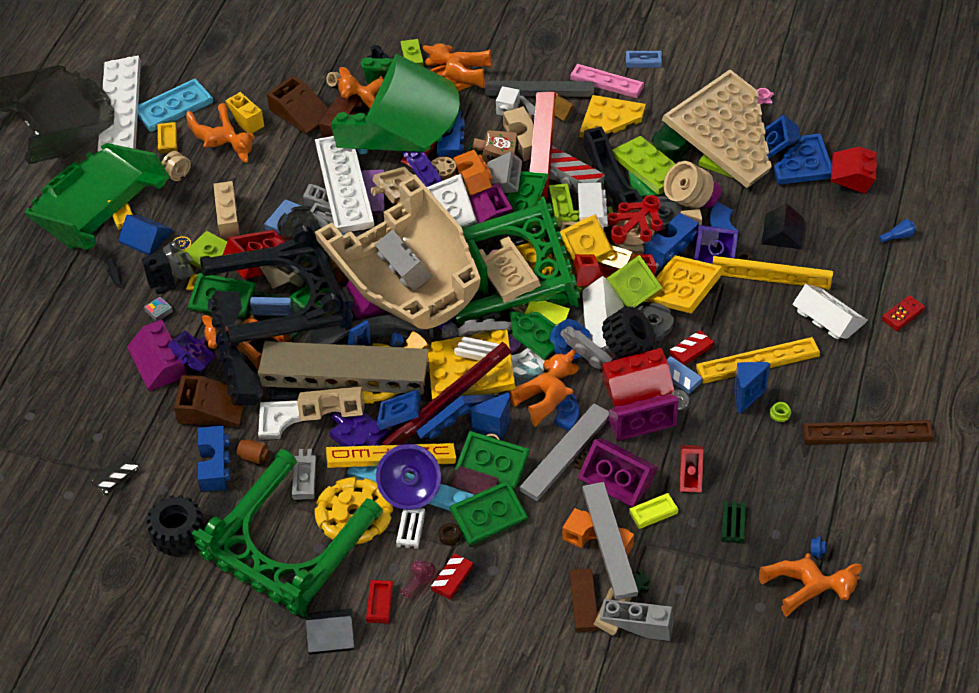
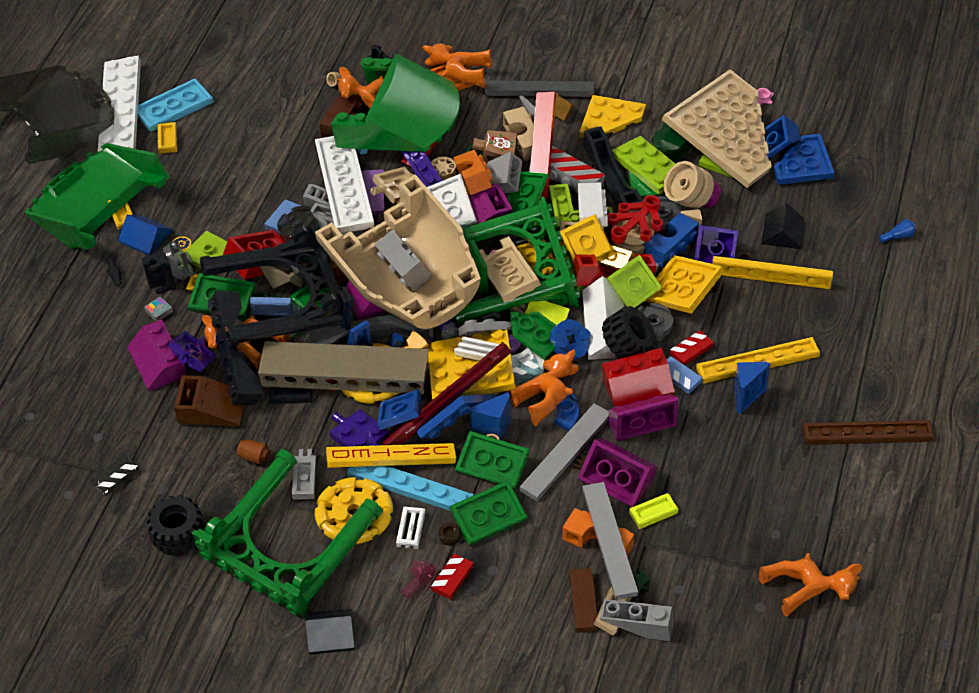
tan wheel [162,151,191,181] -> none
orange animal [186,103,255,163] -> none
blue arch [198,426,230,492] -> none
tan arch [214,181,240,240] -> none
yellow slope [225,92,264,133] -> none
white tile [258,401,302,440] -> none
reddish brown slope [267,75,328,134] -> none
tan arch [297,386,365,421] -> none
red tile [366,580,393,624] -> none
dark purple dish [376,444,441,510] -> none
lime plate [401,39,424,67] -> none
blue arch [437,111,465,163] -> none
clear pink slope [452,466,499,495] -> none
white brick [496,86,520,115] -> none
light grey hinge [560,326,613,370] -> none
bright pink tile [570,64,644,99] -> none
medium blue tile [626,51,662,68] -> none
clear plate [670,390,689,410] -> none
red slope [680,445,703,492] -> none
blue tile [710,201,737,230] -> none
dark green tile [721,501,746,543] -> none
lime plate [770,402,791,422] -> none
white slope [793,284,867,339] -> none
blue plate [811,536,827,559] -> none
red slope [831,146,877,194] -> none
red tile [882,295,925,331] -> none

